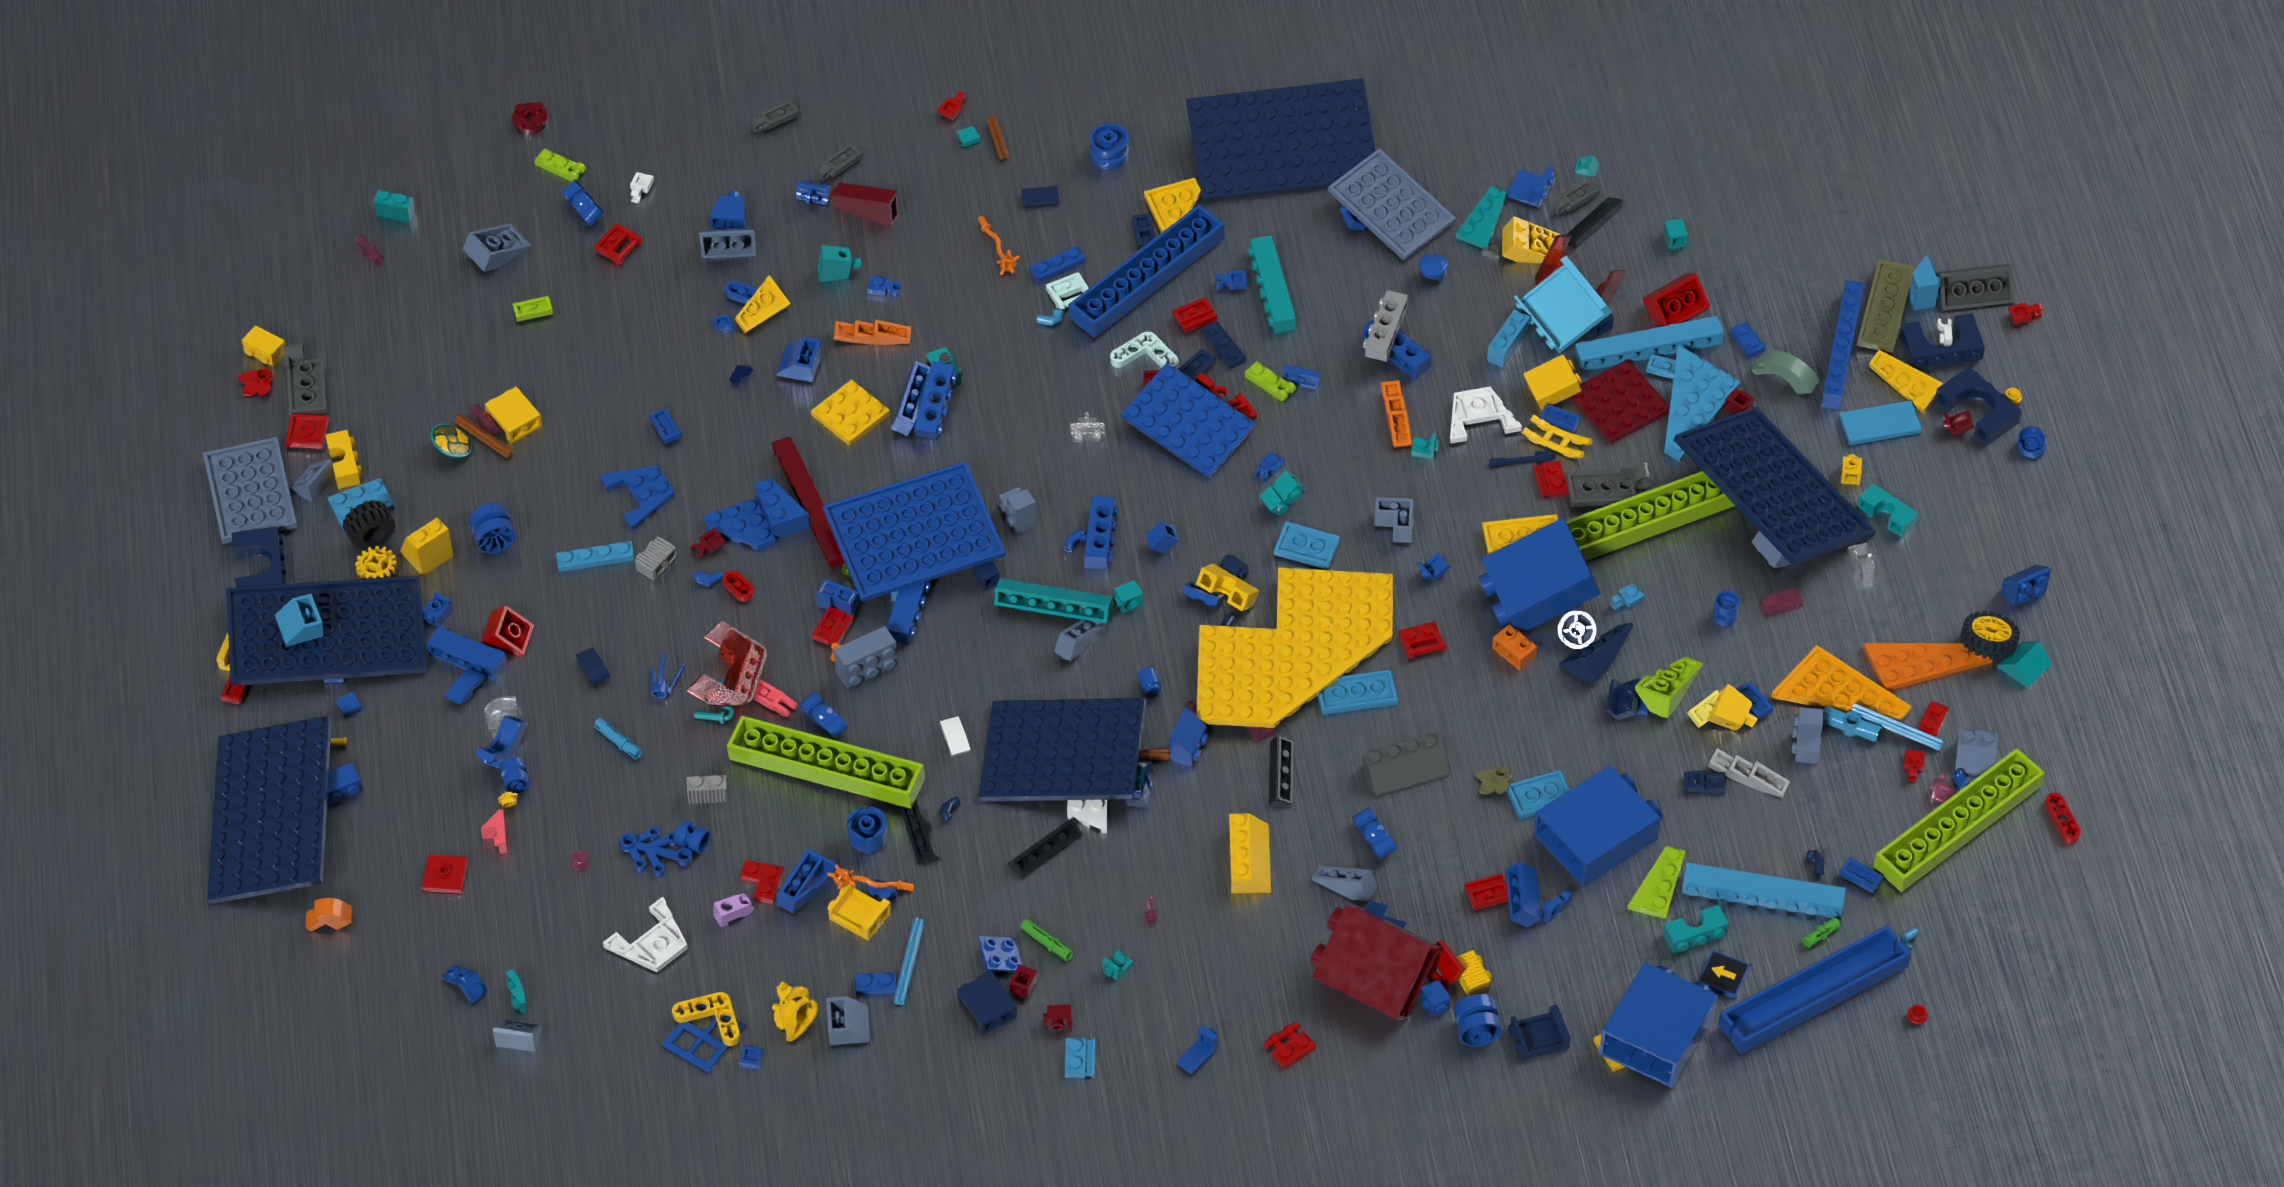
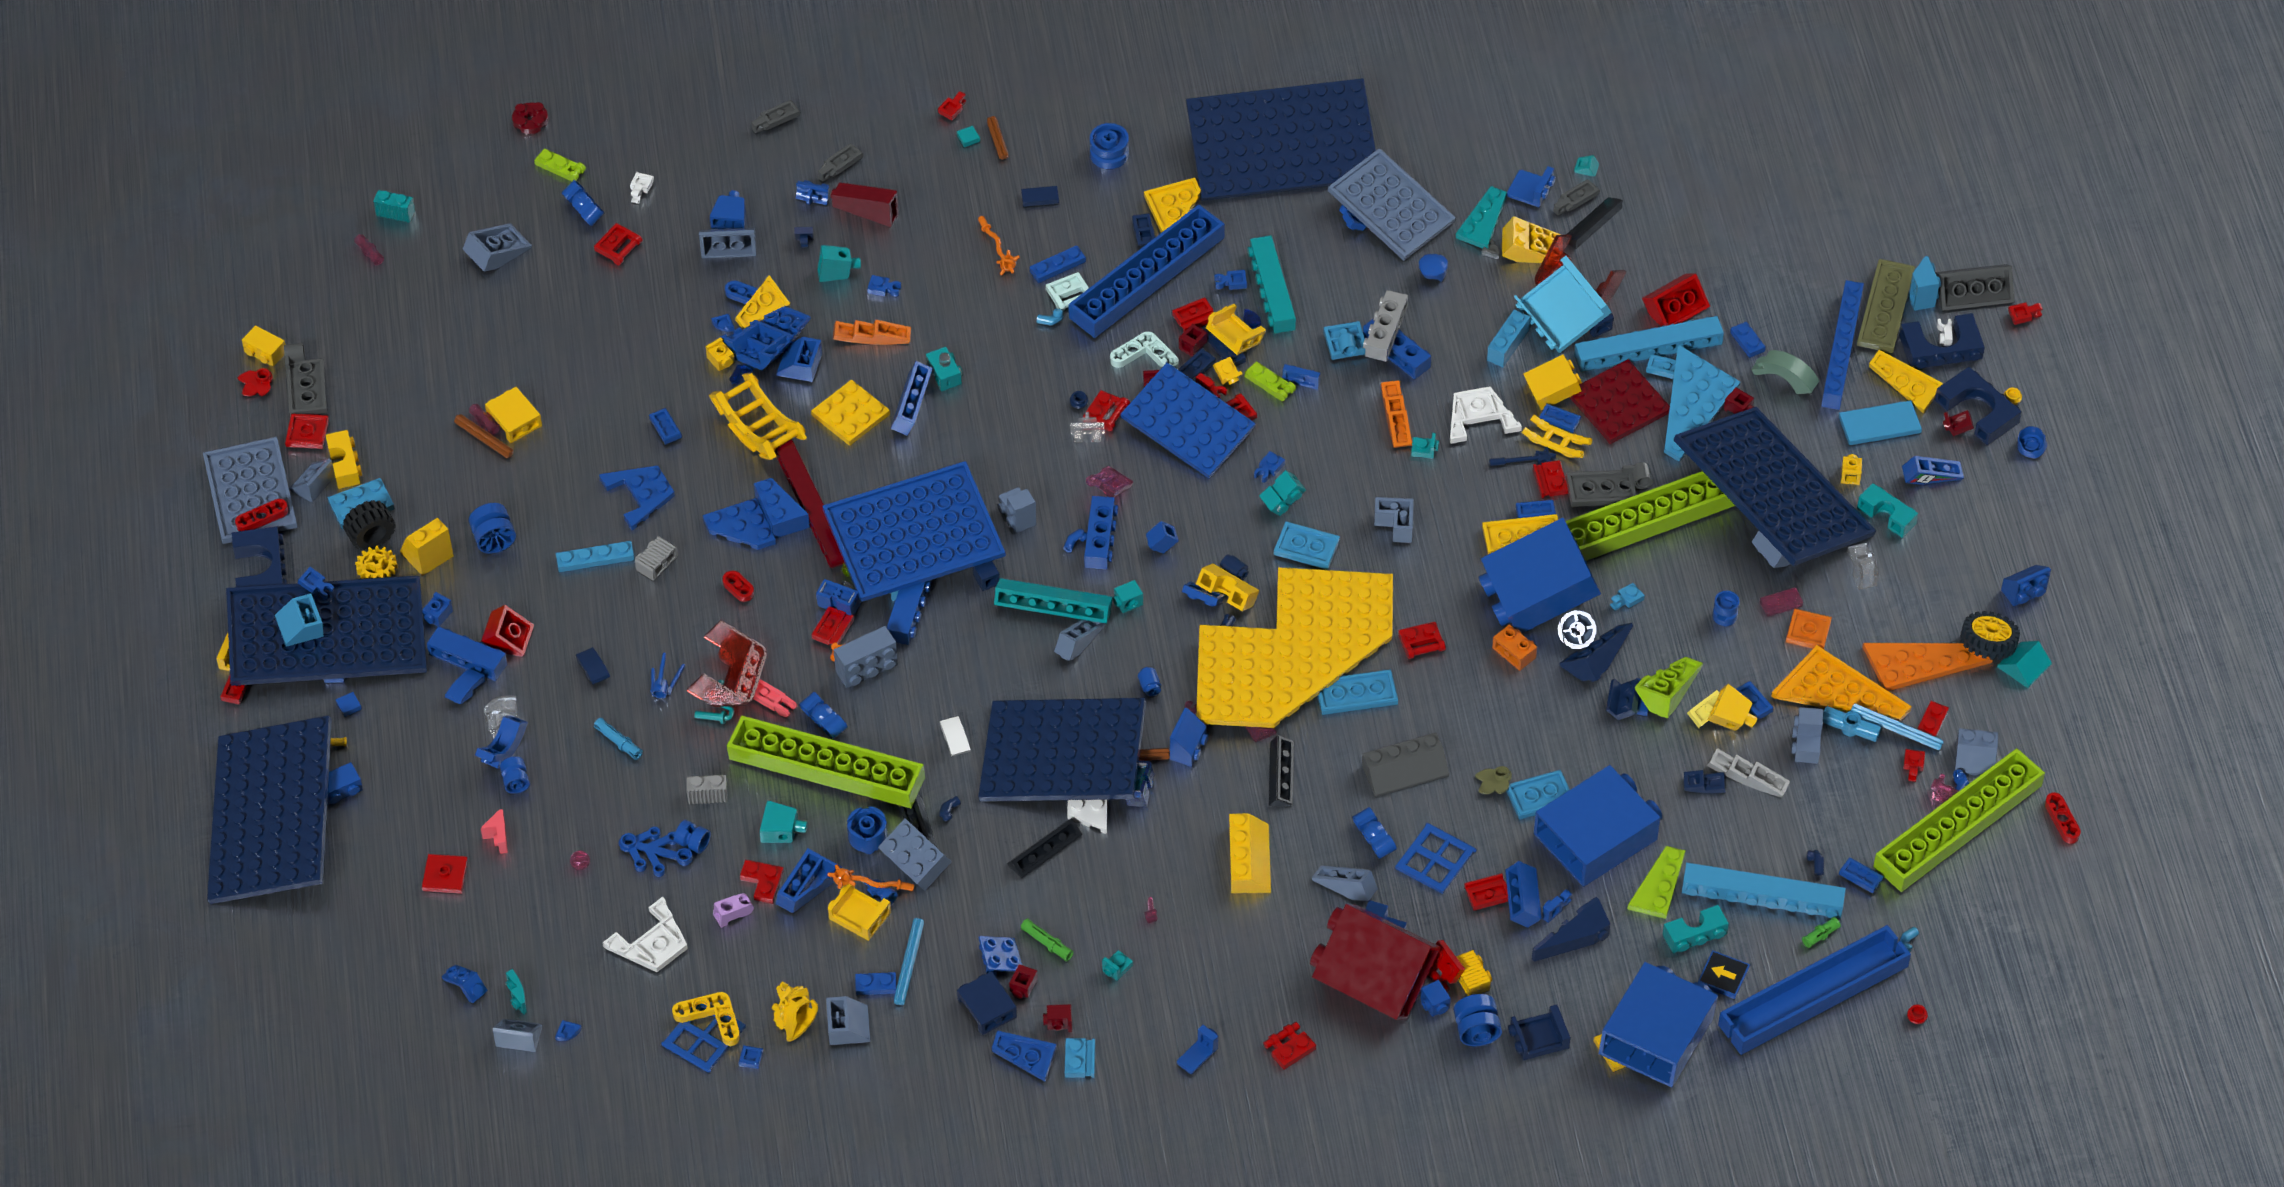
orange brick [306,898,352,932] -> none
shield [430,424,473,458] -> none
yellow plate [498,792,518,808] -> none
lime plate [513,296,553,322] -> none
dark red plate [690,527,726,560] -> none
blue arm [693,570,723,587] -> none
blue brick [914,361,957,440] -> none
blue bracket [1417,552,1451,582] -> none
teal brick [1663,219,1688,249] -> none
none -> red beam [235,499,288,532]
none -> blue plate [298,567,334,599]
none -> blue tile [555,1020,582,1041]
none -> yellow brick [705,337,735,371]
none -> yellow fence [709,373,807,460]
none -> blue wedge [720,306,811,371]
none -> teal torso [759,801,808,843]
none -> dark blue tile [794,227,814,247]
none -> sand blue brick [878,818,952,891]
none -> blue wing [992,1031,1056,1082]
none -> dark blue plate [1070,391,1088,409]
none -> red plate [1083,390,1130,431]
none -> clear pink plate [1086,466,1133,497]
none -> dark red brick [1179,324,1207,357]
none -> yellow panel [1206,304,1266,355]
none -> yellow bracket [1213,357,1243,385]
none -> clear blue tile [1243,309,1261,328]
none -> dark azure plate [1323,321,1365,360]
none -> blue window [1395,823,1477,894]
none -> blue plate [1515,500,1556,518]
none -> dark blue wedge [1532,896,1611,962]
none -> orange tile [1786,609,1832,649]
none -> blue slope [1902,456,1964,485]

